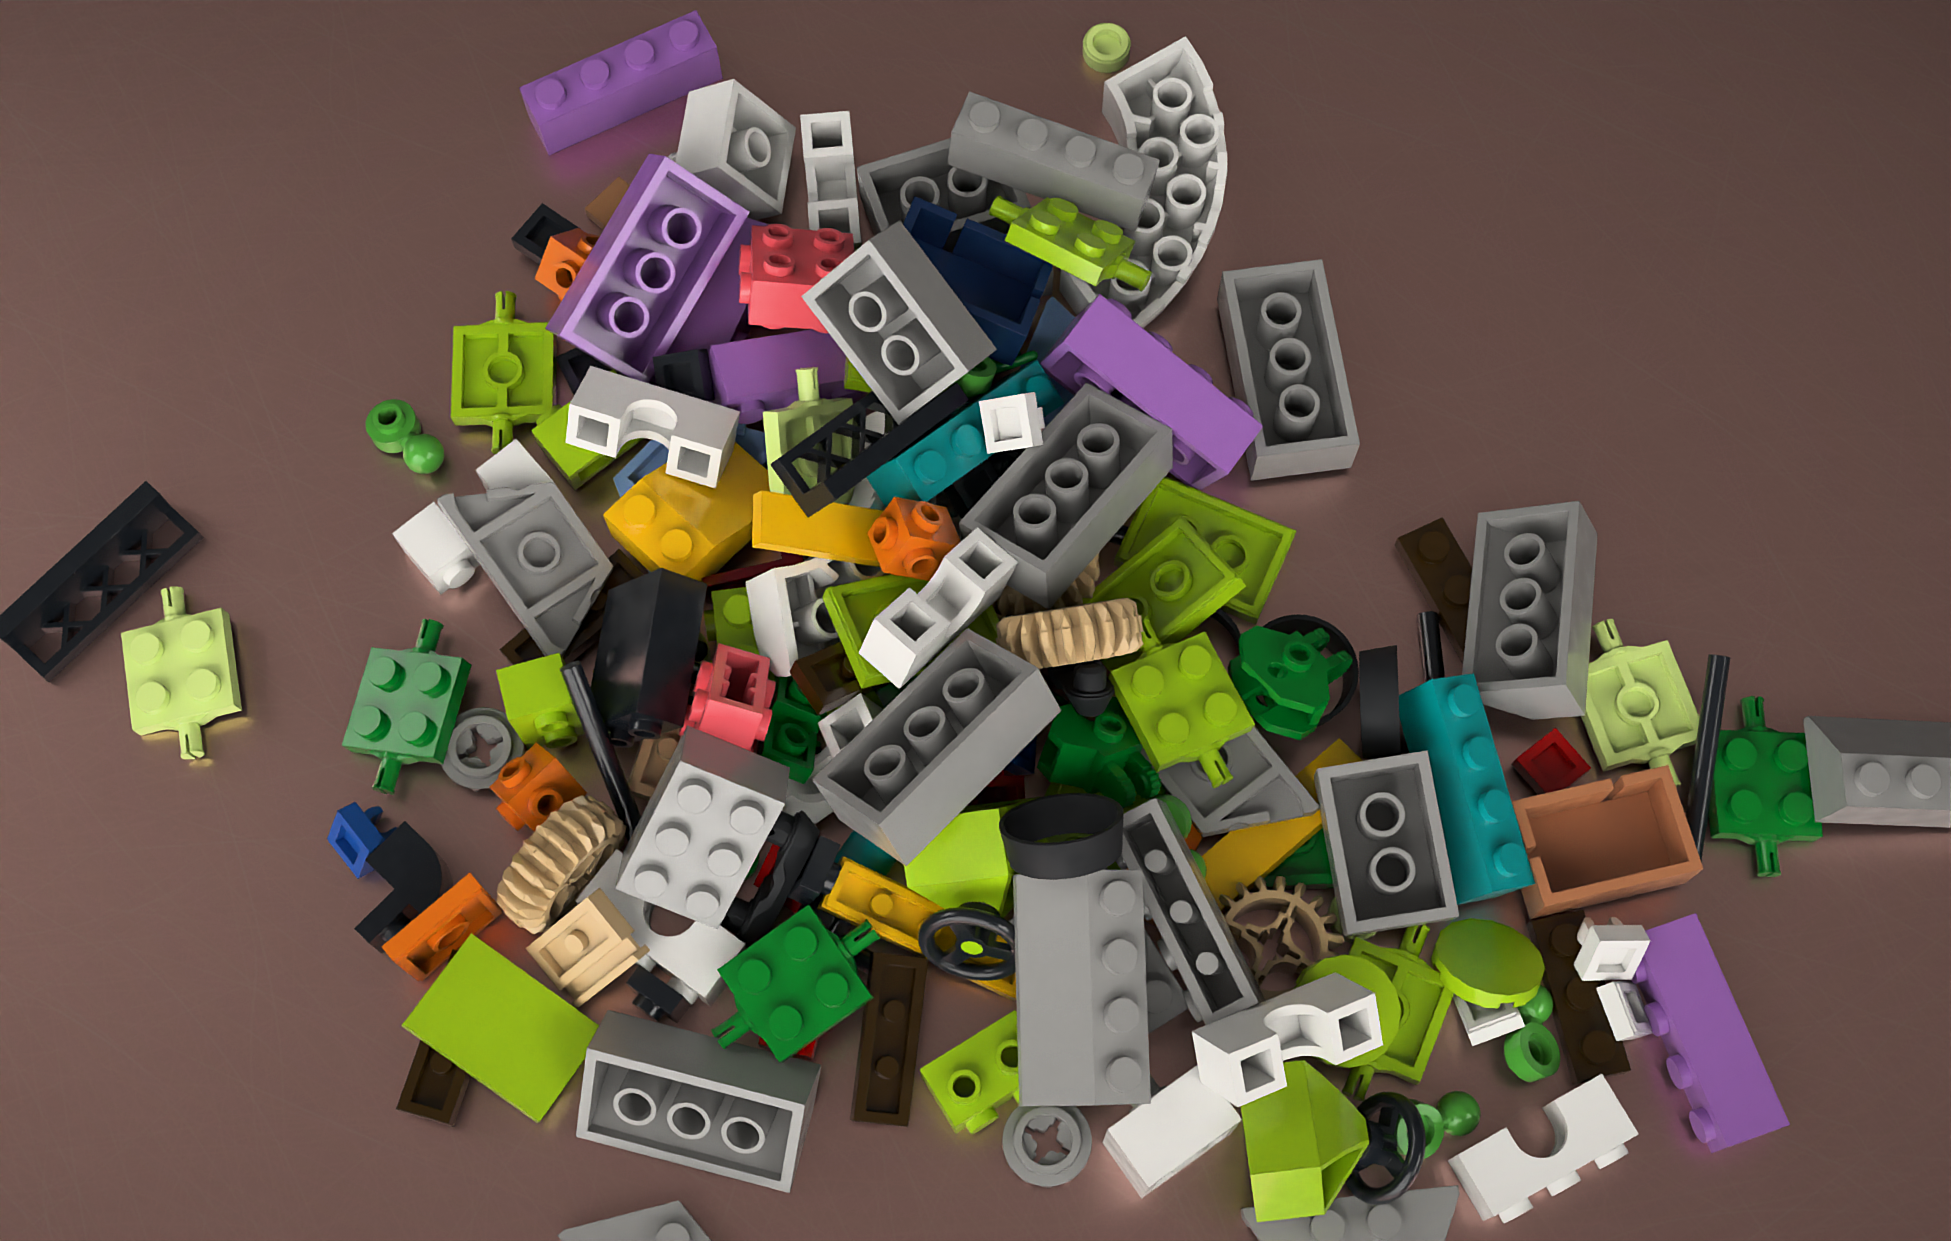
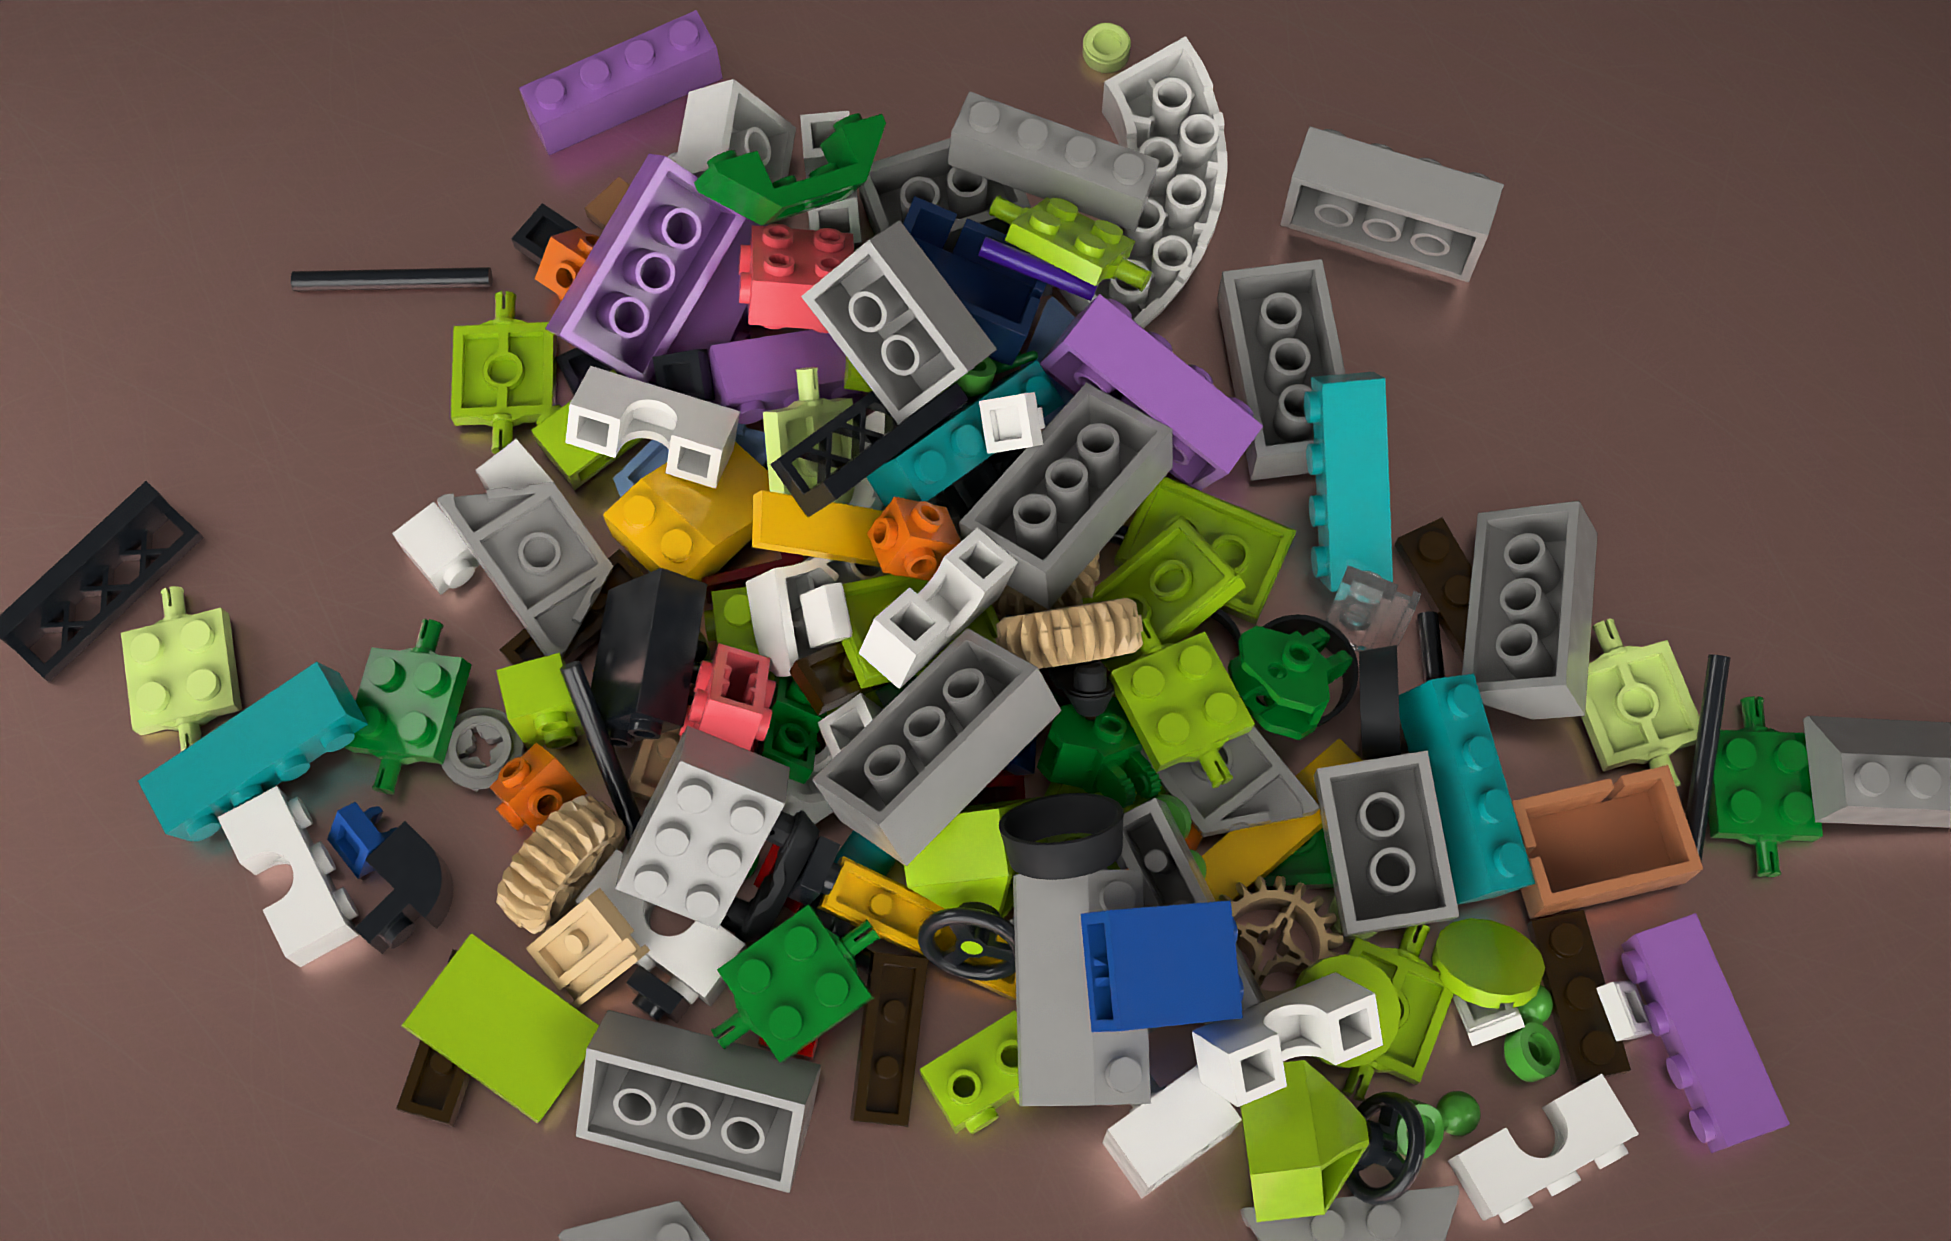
bright green plate [365,399,444,474] -> none
orange tile [381,872,503,982] -> none
light grey gear [1002,1106,1092,1188] -> none
red plate [1511,727,1591,795] -> none
white tile [1574,917,1651,981] -> none
none -> teal brick [138,662,368,842]
none -> white arch [217,786,359,967]
none -> black bar [291,267,492,291]
none -> green slope [694,113,886,226]
none -> white tile [800,583,853,649]
none -> dark purple piece [978,236,1098,301]
none -> blue brick [1080,900,1244,1032]
none -> light grey brick [1280,126,1504,282]
none -> teal brick [1304,372,1393,592]
none -> clear plate [1325,565,1421,652]

